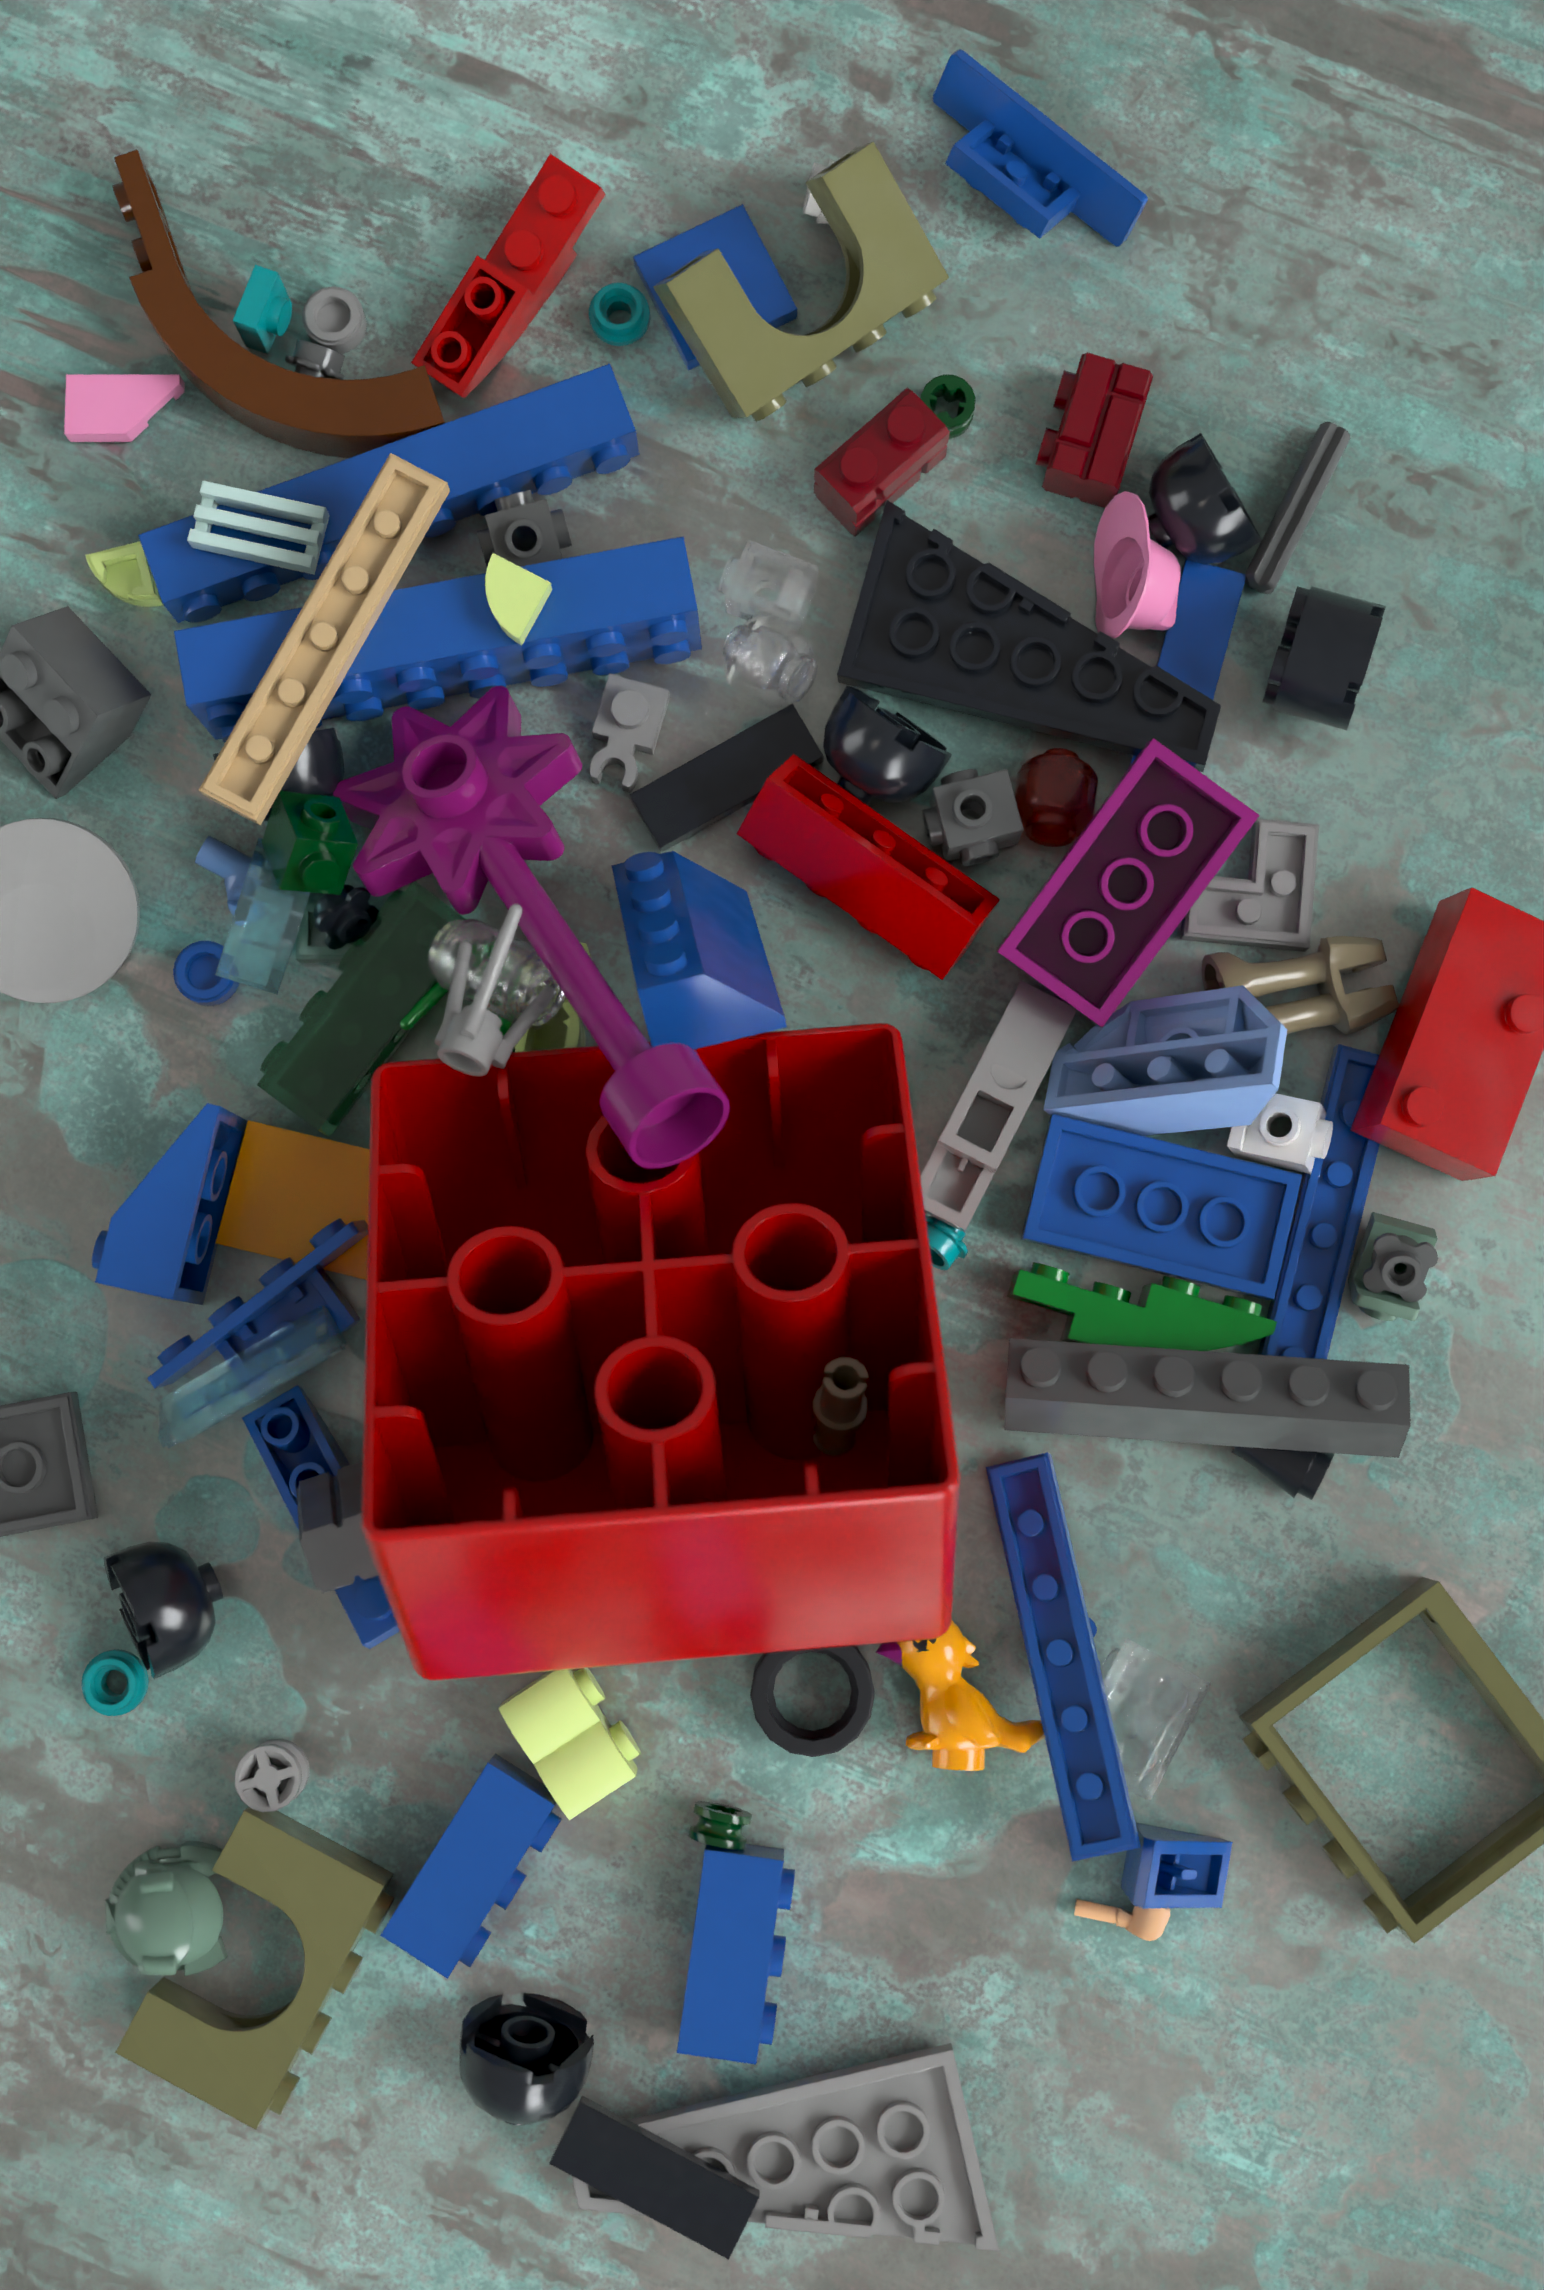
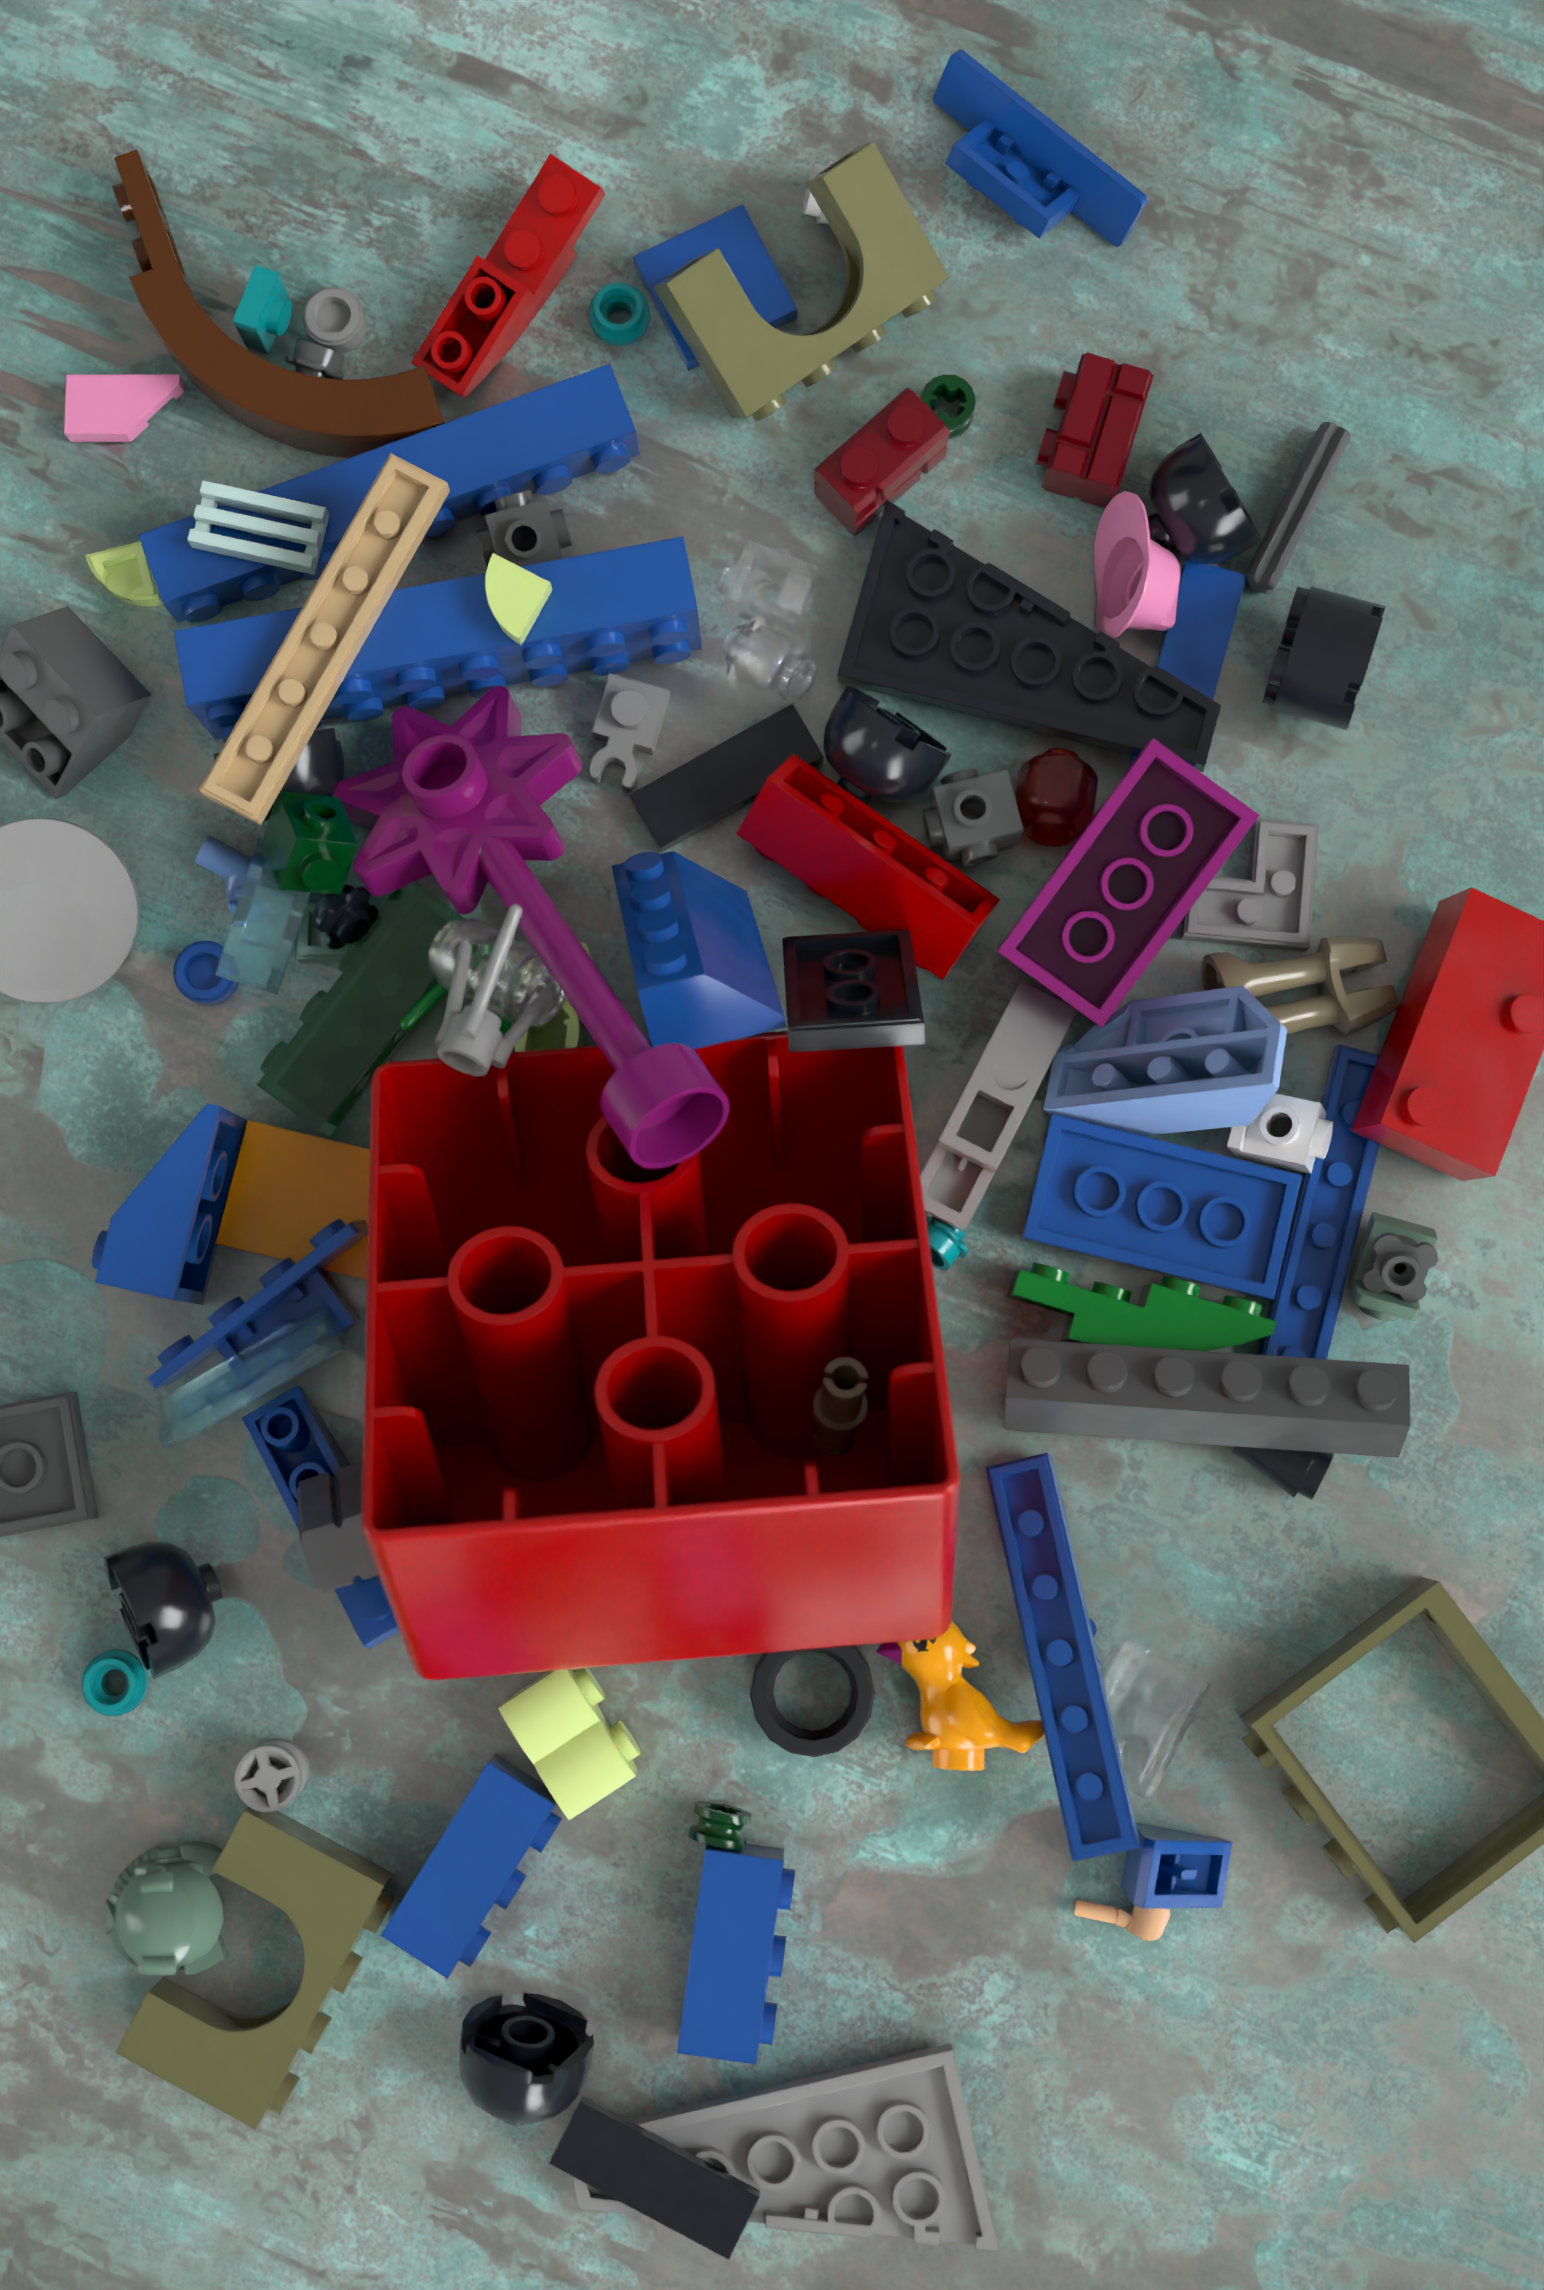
none -> black tile [782,929,925,1053]

